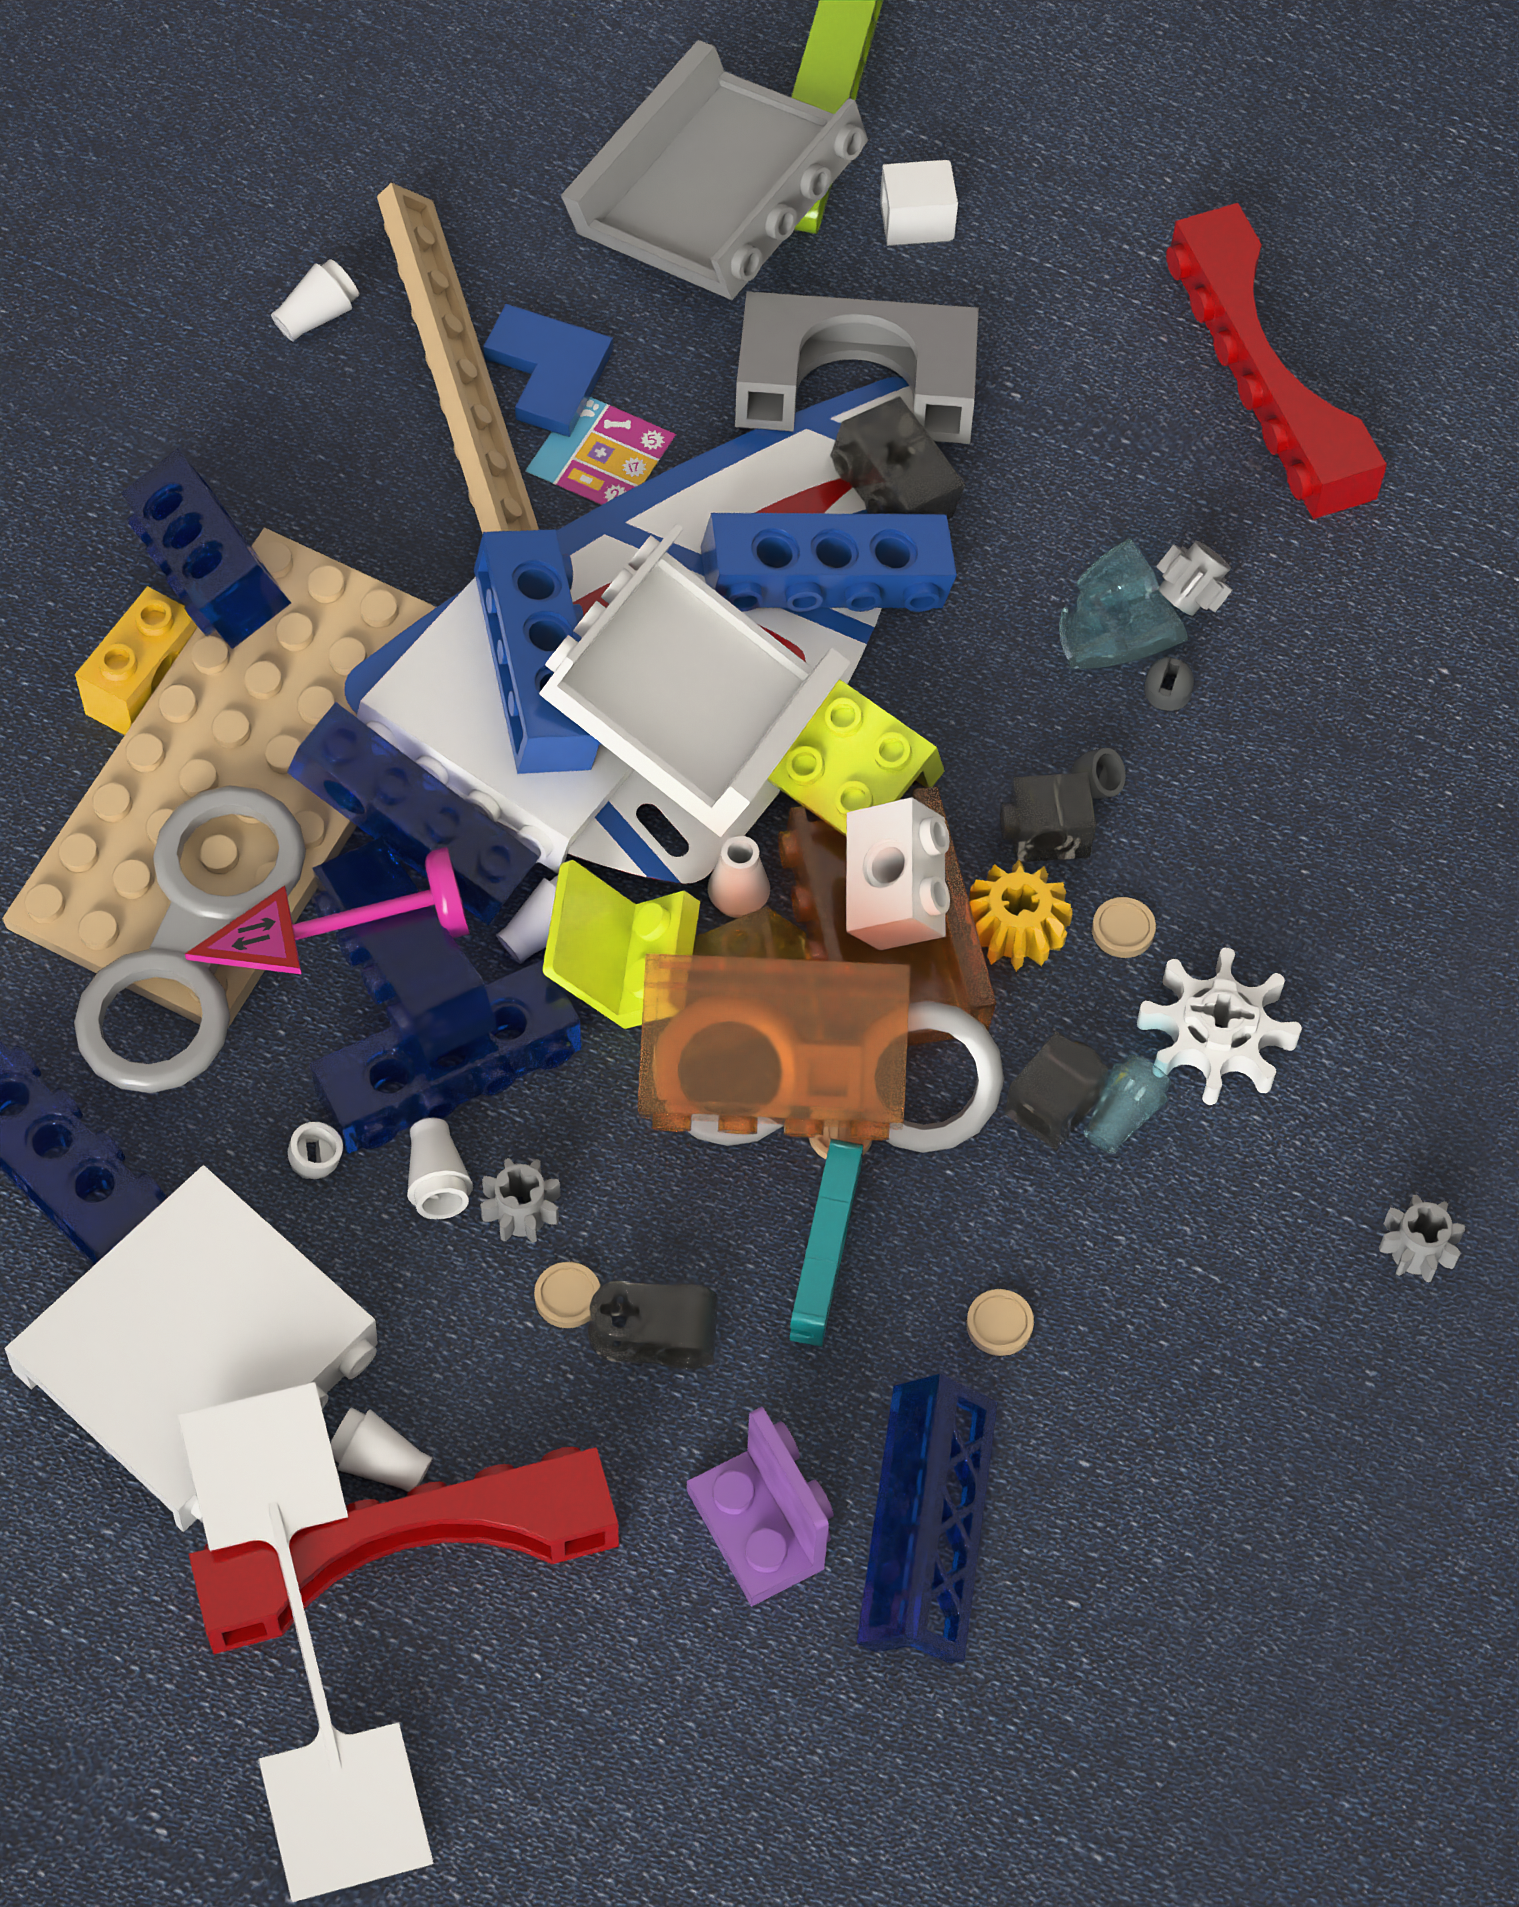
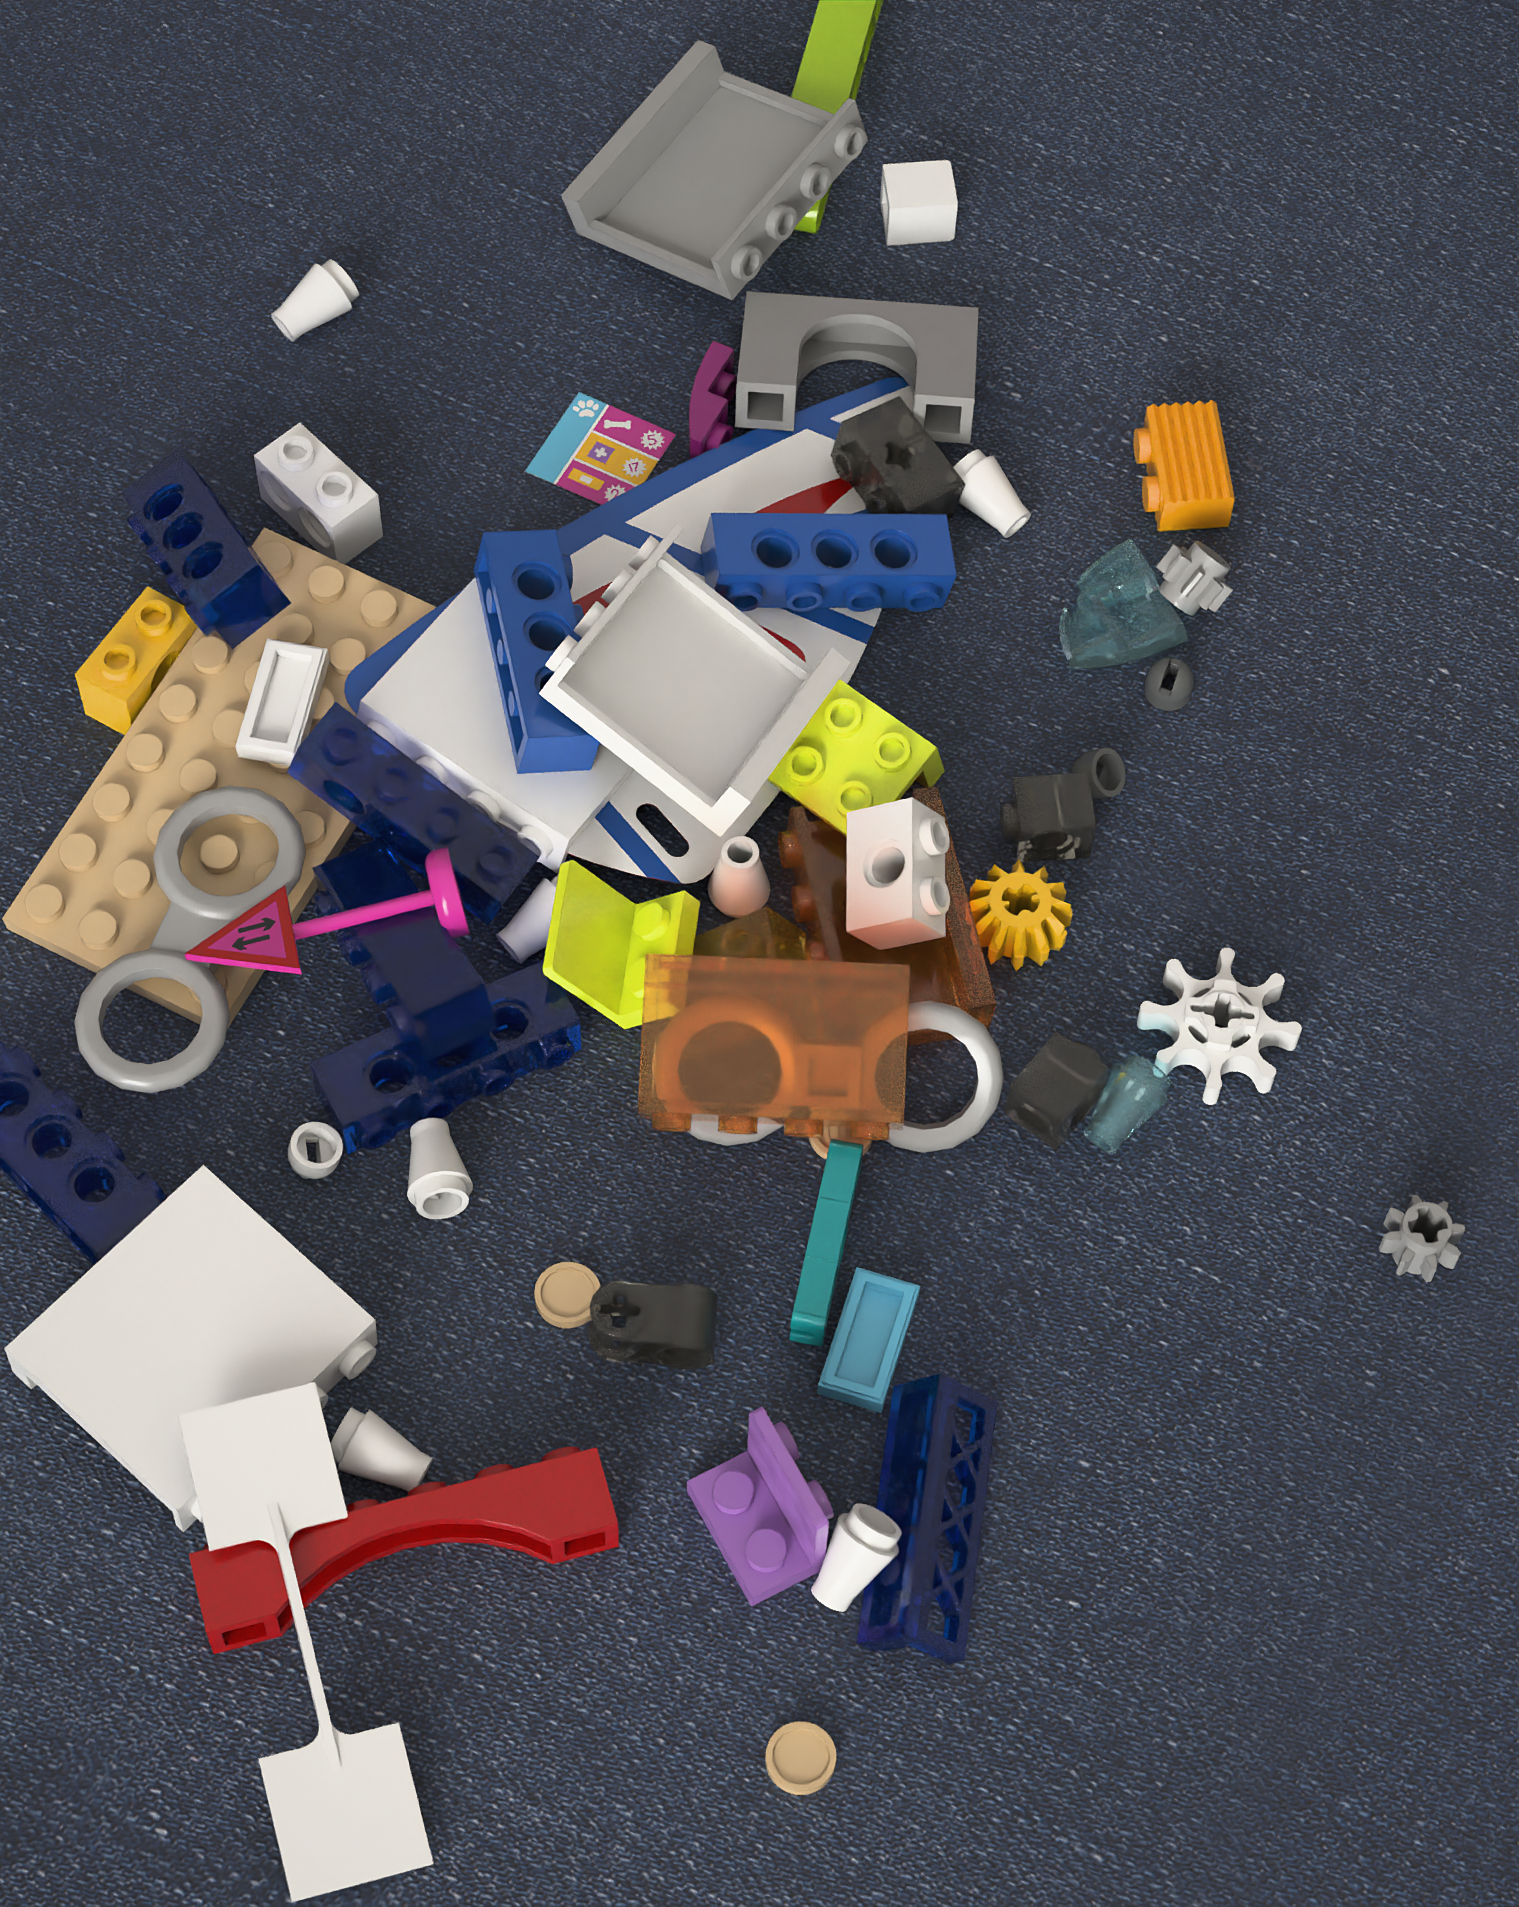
tan plate [377,183,539,534] -> none
light grey gear [480,1158,561,1243] -> none
blue tile [483,304,613,437] -> none
tan piece [966,1289,1034,1356] -> none
tan piece [1092,897,1156,958] -> none
red arch [1166,203,1387,519] -> none
none -> white tile [235,638,330,768]
none -> white brick [254,423,383,564]
none -> magenta slope [689,340,737,460]
none -> tan piece [765,1721,836,1795]
none -> white cone [811,1503,901,1612]
none -> medium azure tile [817,1267,920,1413]
none -> white cone [945,449,1031,538]
none -> light orange brick [1133,400,1235,532]

